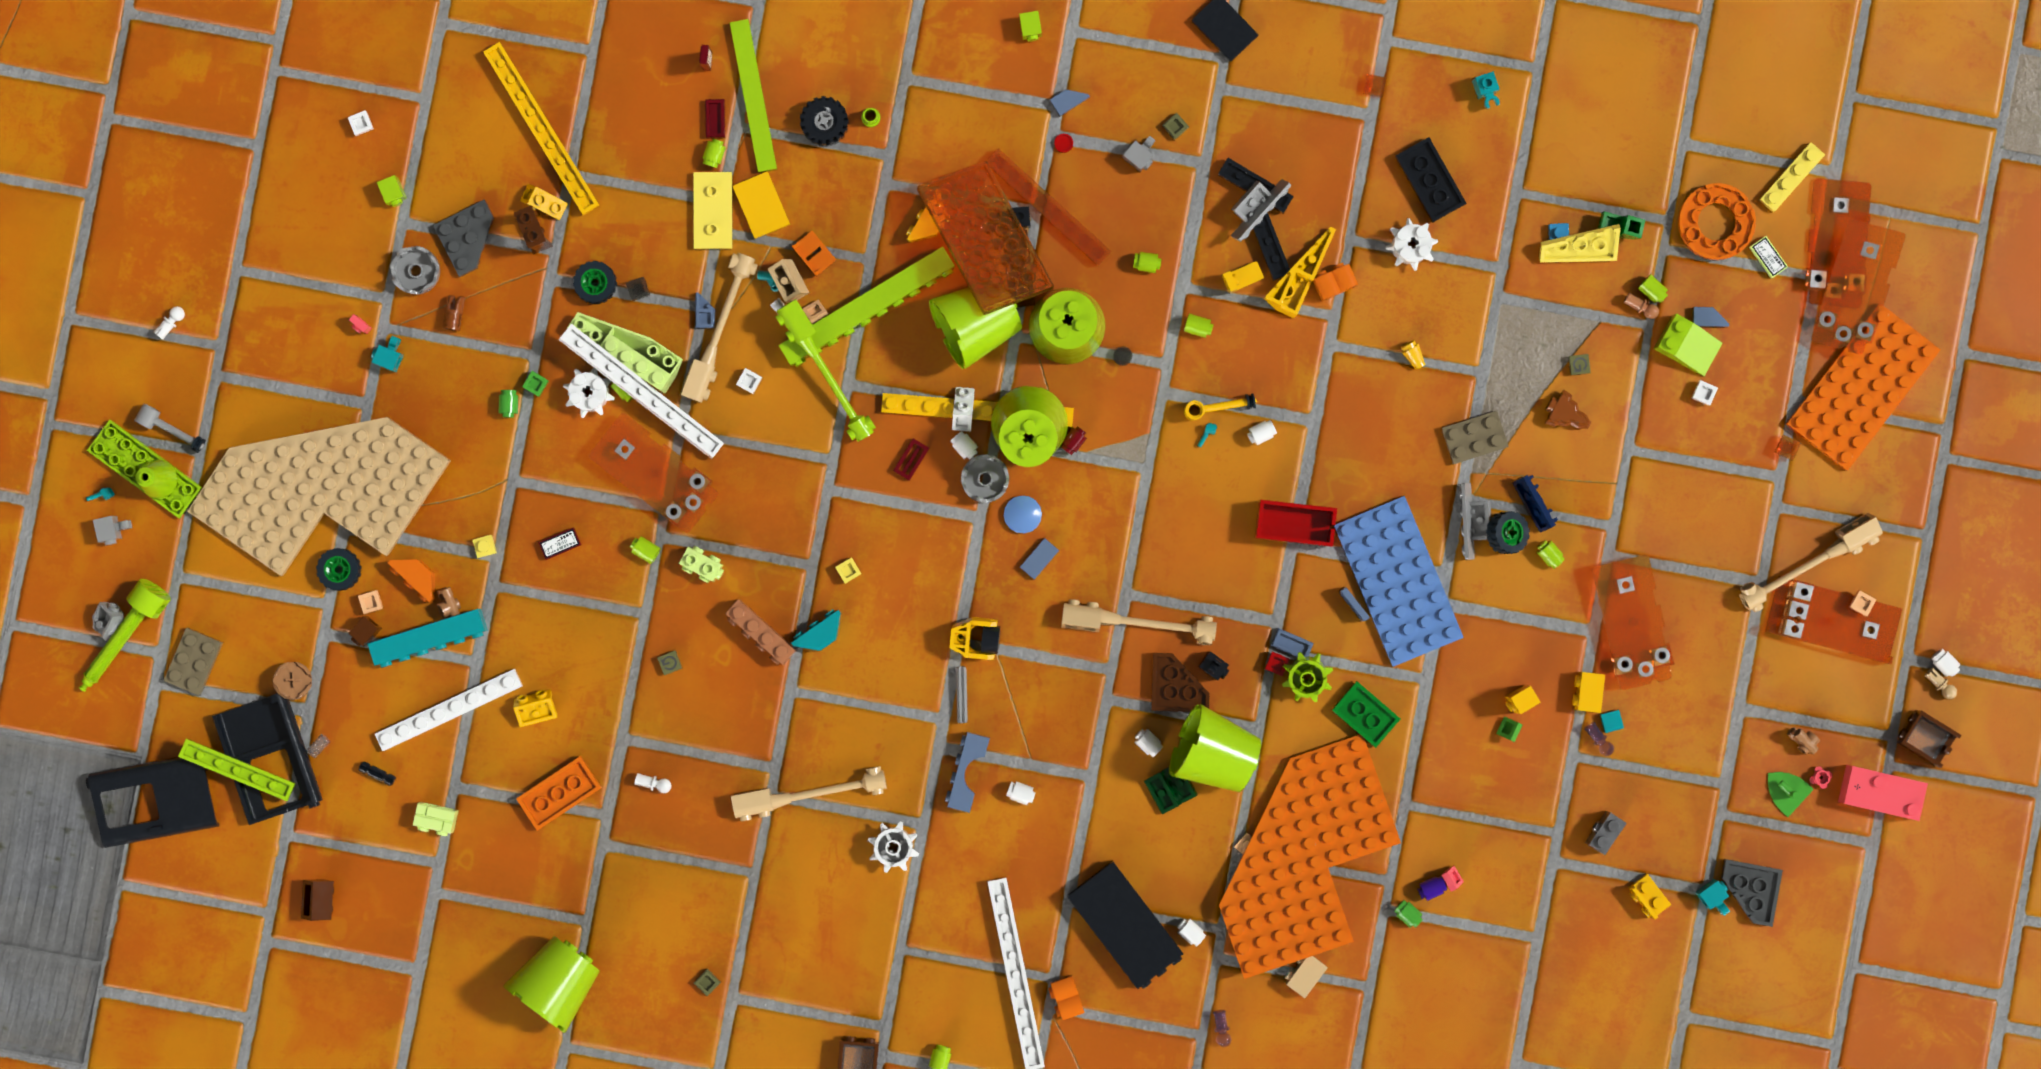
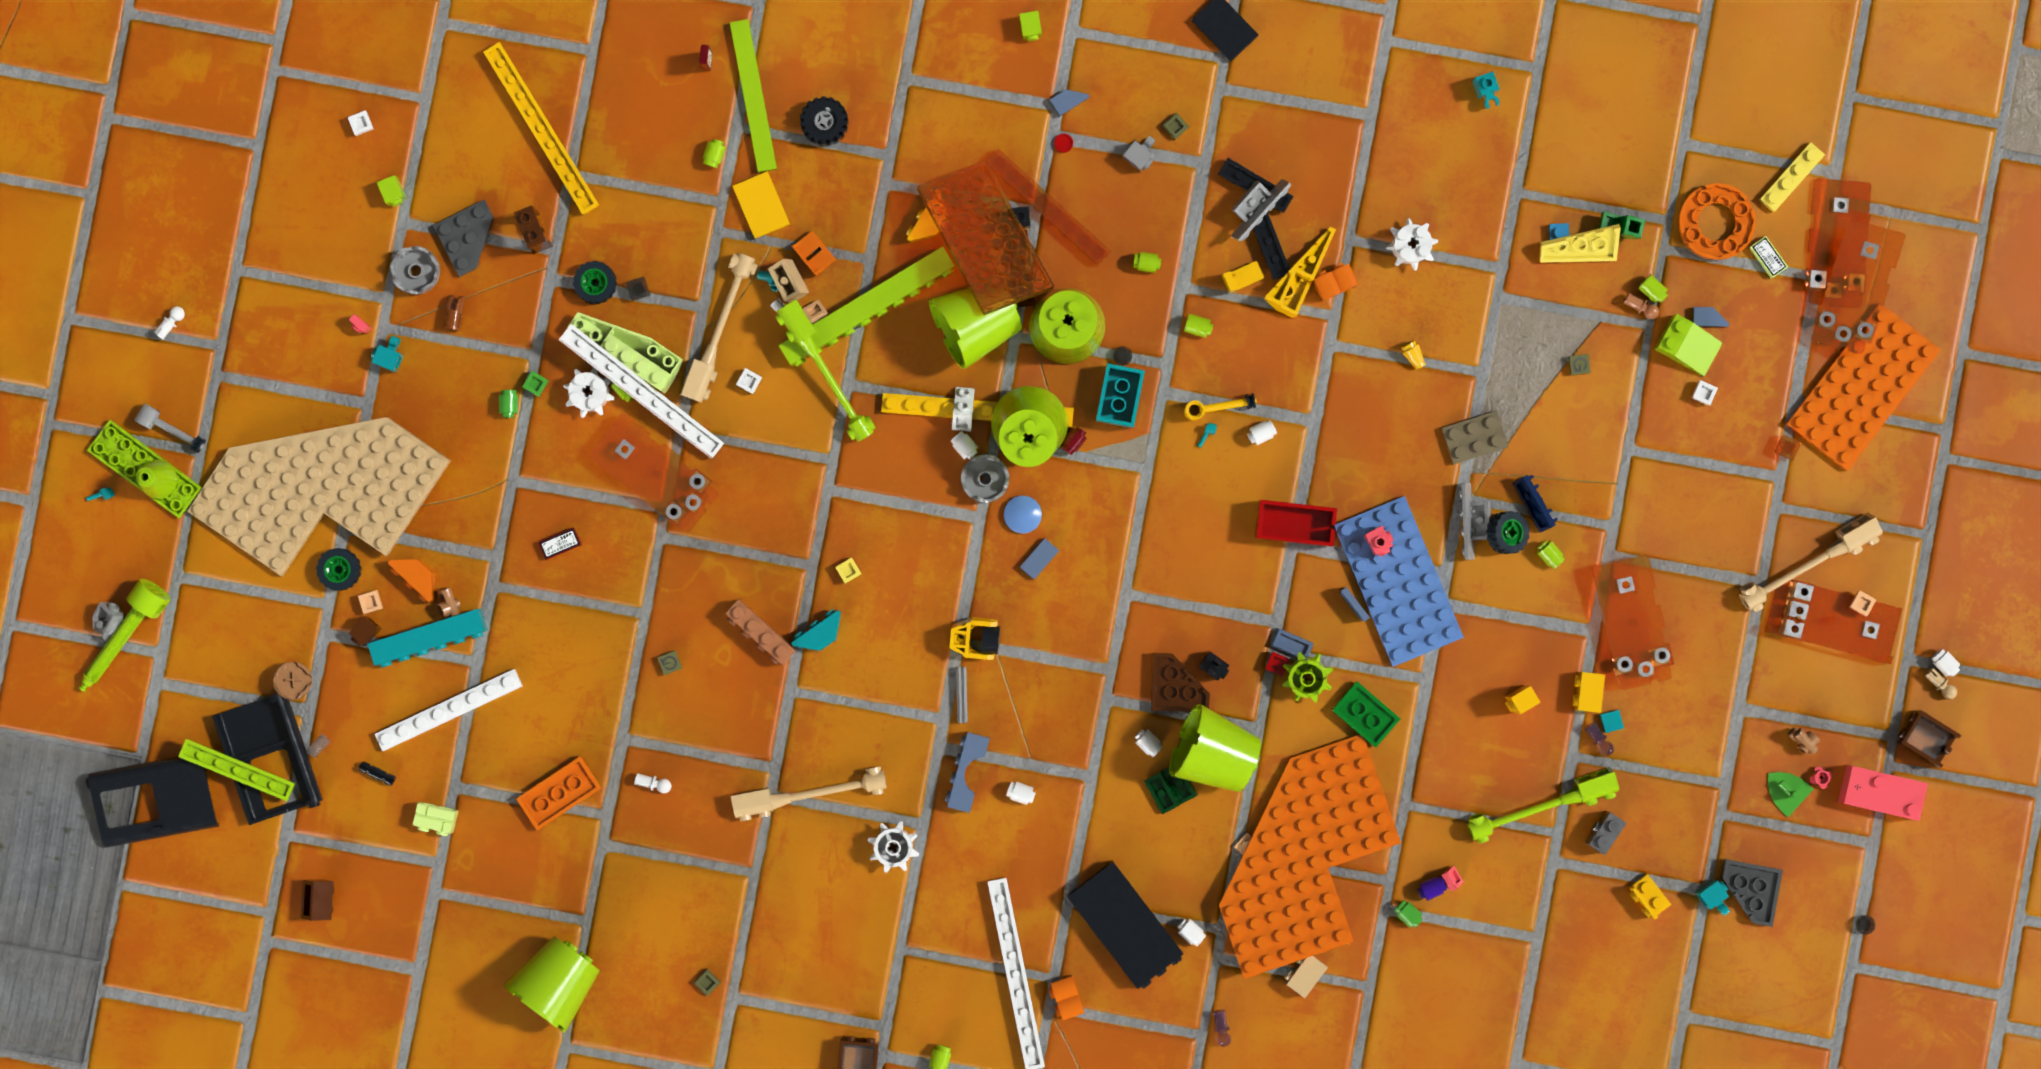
light grey brick [93,516,133,546] -> none
dark tan plate [164,628,223,696] -> none
light yellow plate [473,535,497,558] -> none
yellow bracket [513,690,557,727] -> none
yellow bracket [520,184,568,220] -> none
lime brick [630,536,661,564] -> none
yellowish green brick [679,545,724,583] -> none
light yellow plate [694,172,732,249] -> none
sand blue tile [695,292,715,328] -> none
dark red tile [705,99,725,138] -> none
lime piece [861,108,881,127] -> none
dark red tile [893,438,930,481] -> none
tan bar [1061,599,1217,645] -> none
clear orange plate [1363,74,1386,98] -> none
black plate [1395,137,1467,223] -> none
bright green plate [1496,716,1523,742] -> none
dark orange rock [1545,390,1591,429] -> none
none -> teal brick [1096,363,1145,428]
none -> coral brick [1363,526,1394,557]
none -> lime bar [1467,767,1619,843]
none -> clear smoke plate [1855,915,1875,935]

